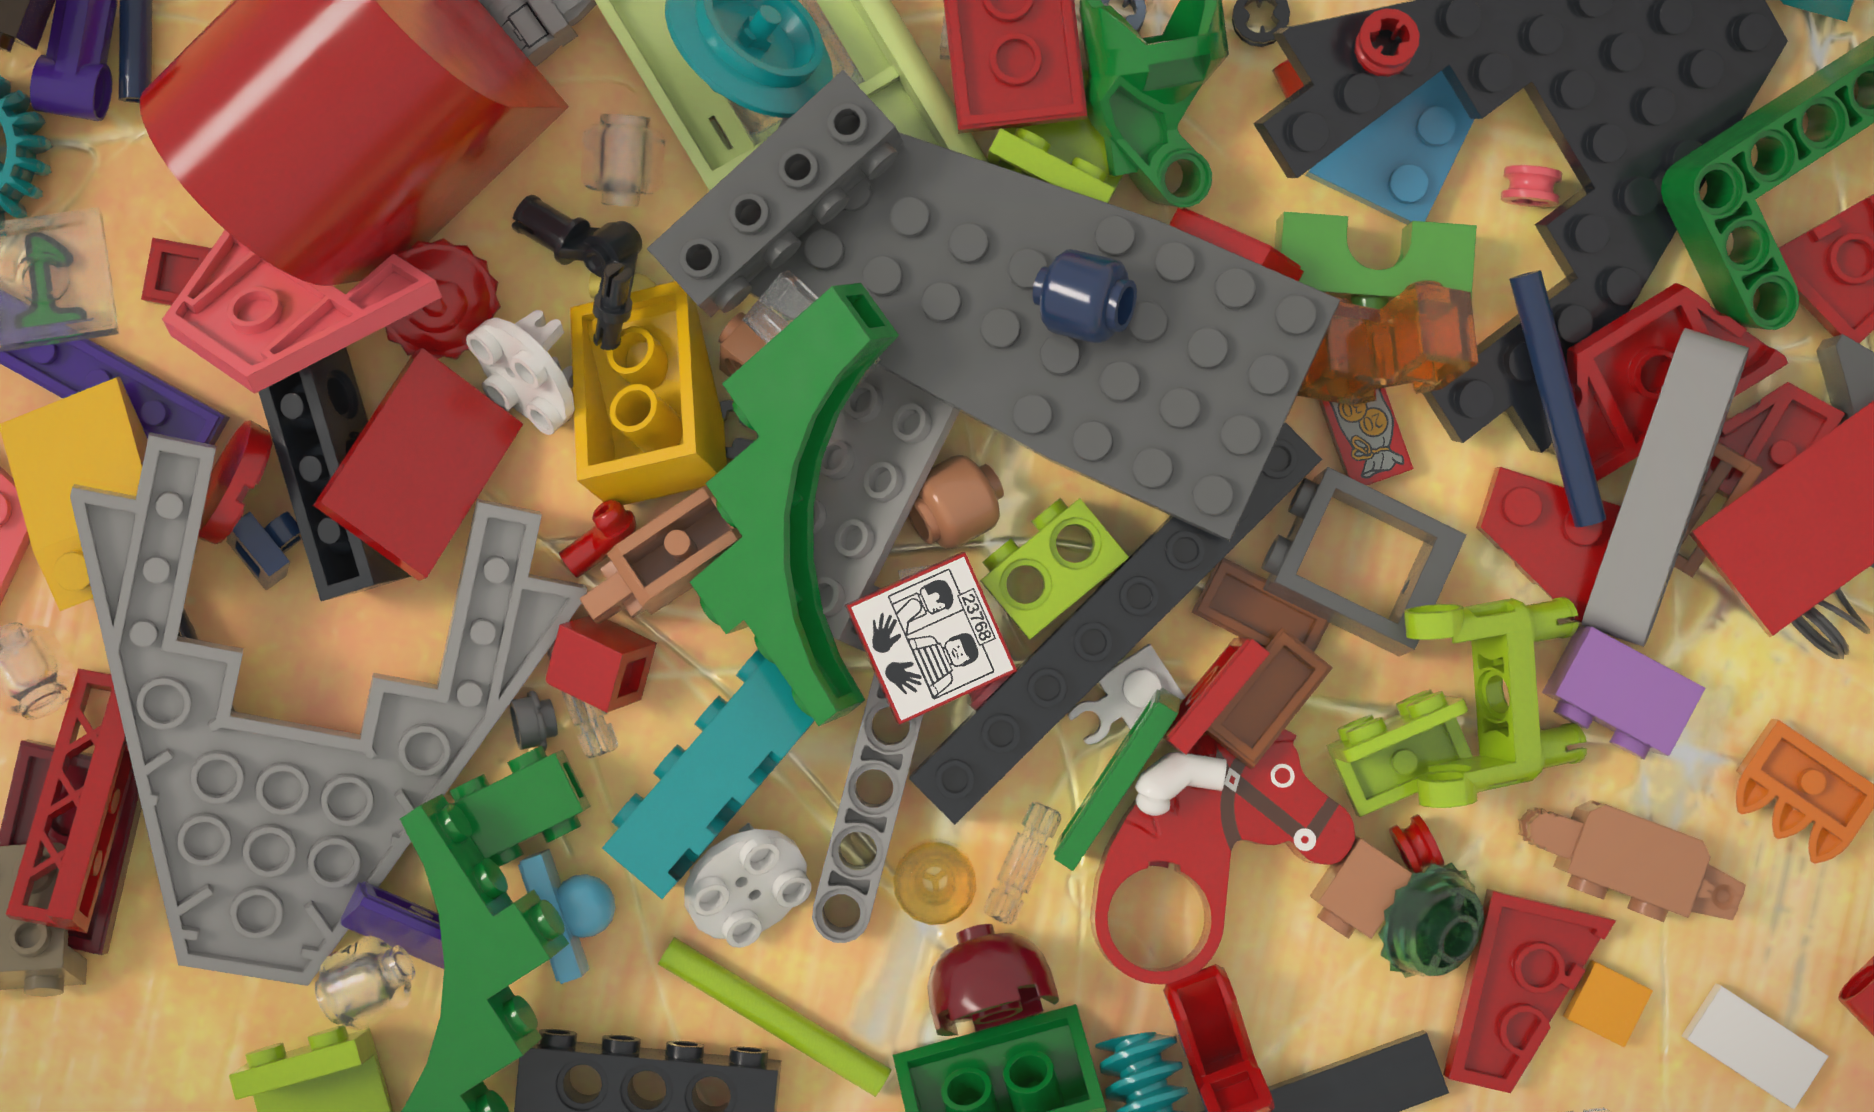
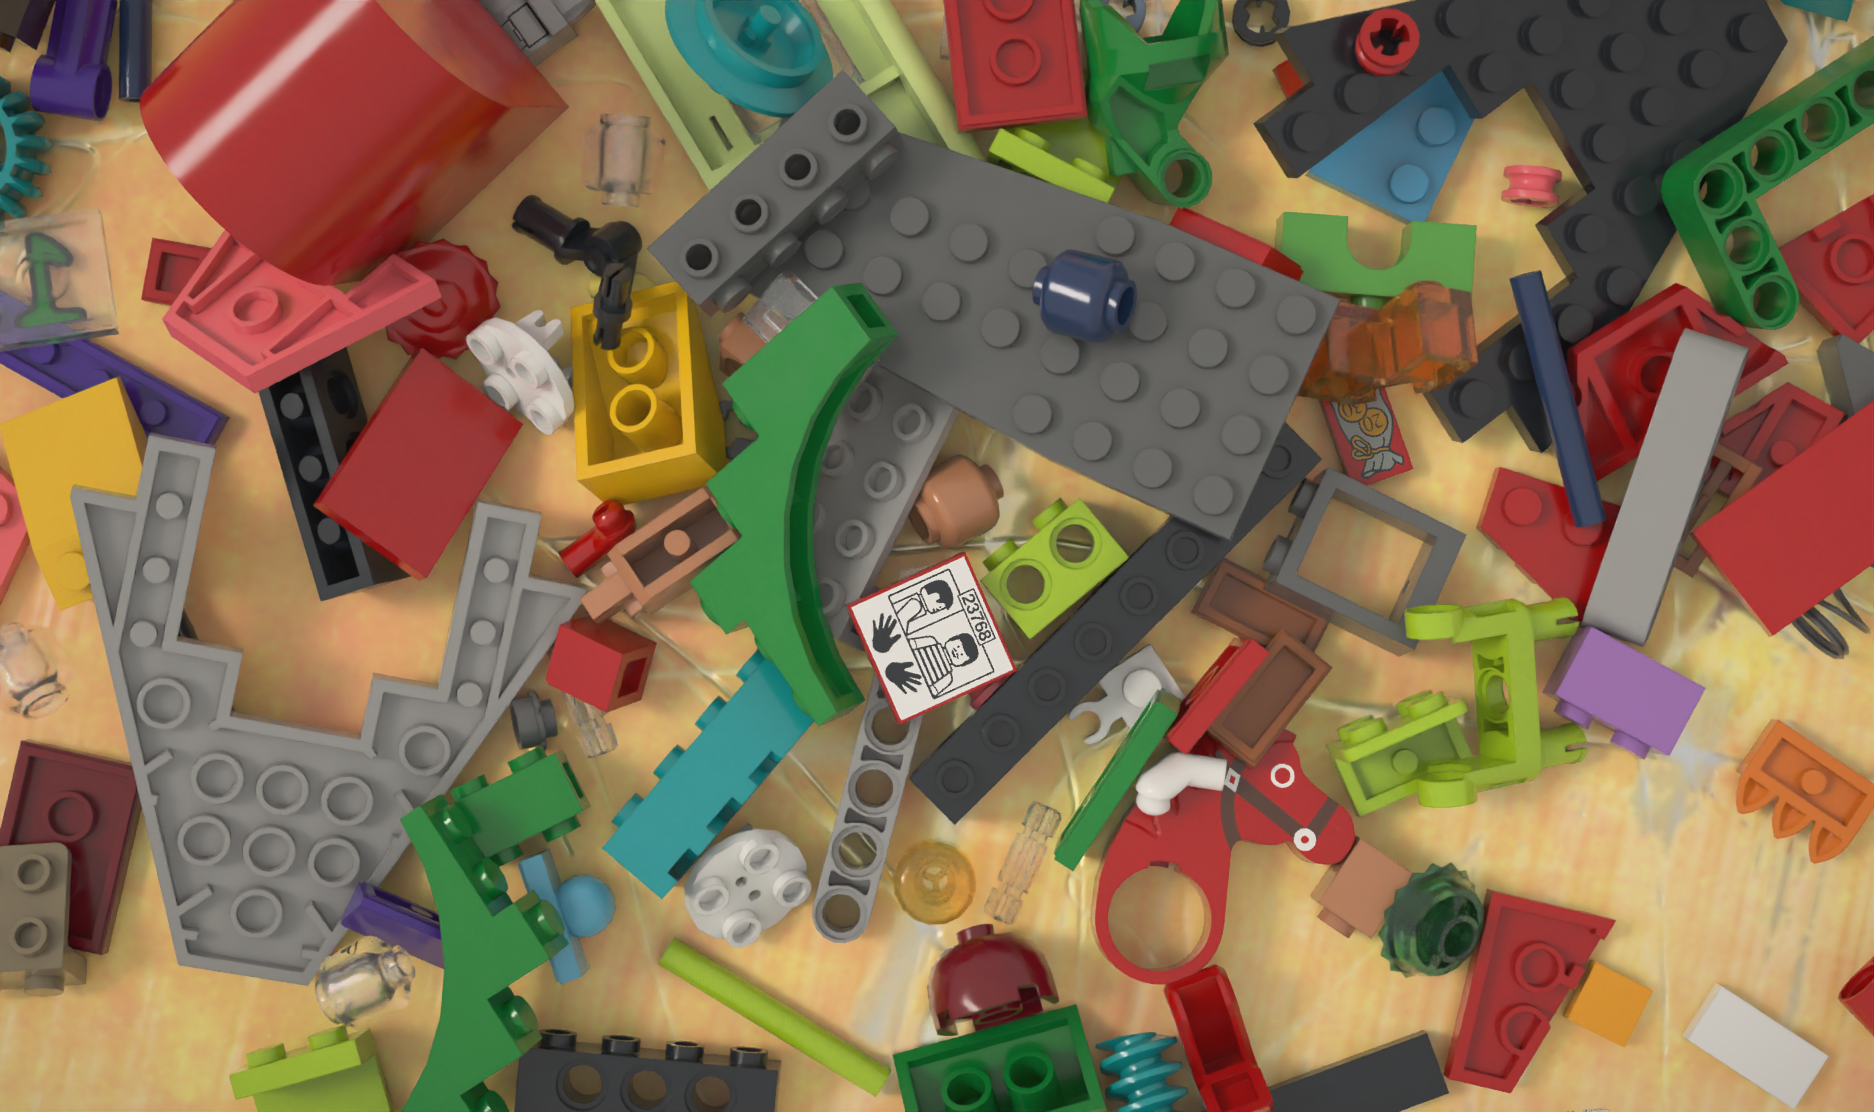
red fence [6,668,133,933] -> none
red tile [198,420,273,544] -> none
dark blue tile [226,511,301,590] -> none
red bush [1389,814,1444,880] -> none
nougat hinge [1518,800,1746,922] -> none

